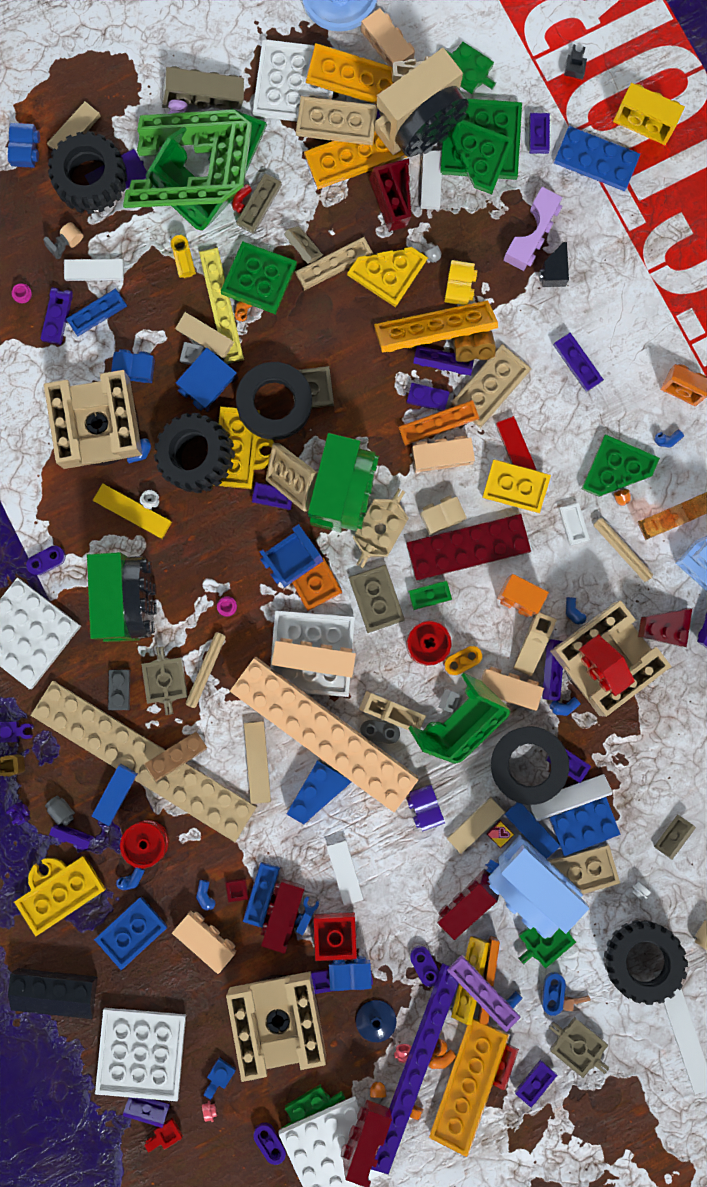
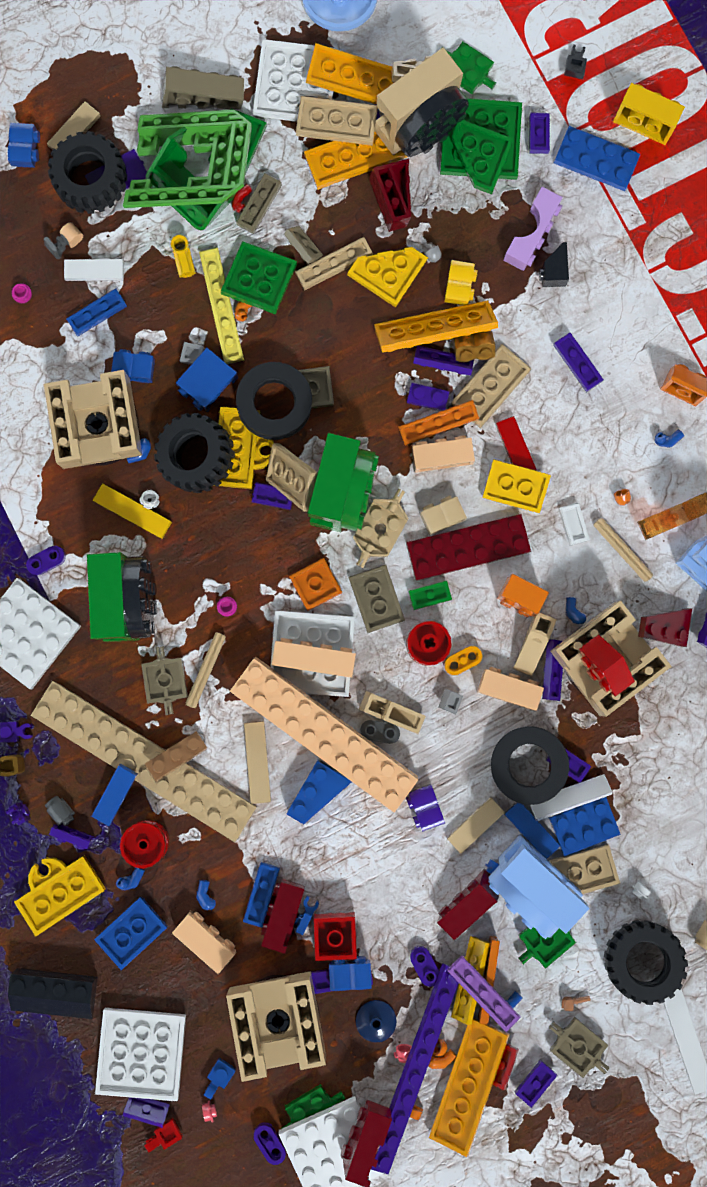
dark purple plate [40,287,73,345] -> none
dark grey plate [108,670,131,710] -> none
lavender wheel [168,100,188,114] -> none
tan tile [175,312,234,359] -> none
dark red tile [225,878,249,903] -> none
blue panel [260,524,323,588] -> none
white tile [327,840,363,906] -> none
light nougat brick [361,8,415,67] -> none
orange hinge [370,1082,387,1098] -> none
green windscreen [408,673,510,764] -> none
white tile [420,150,442,210] -> none
tile [486,820,515,849] -> none
blue plate [542,972,566,1016] -> none
blue arm [550,697,581,716] -> none
green plate [581,434,660,497] -> none
dark tan plate [654,814,696,860] -> none

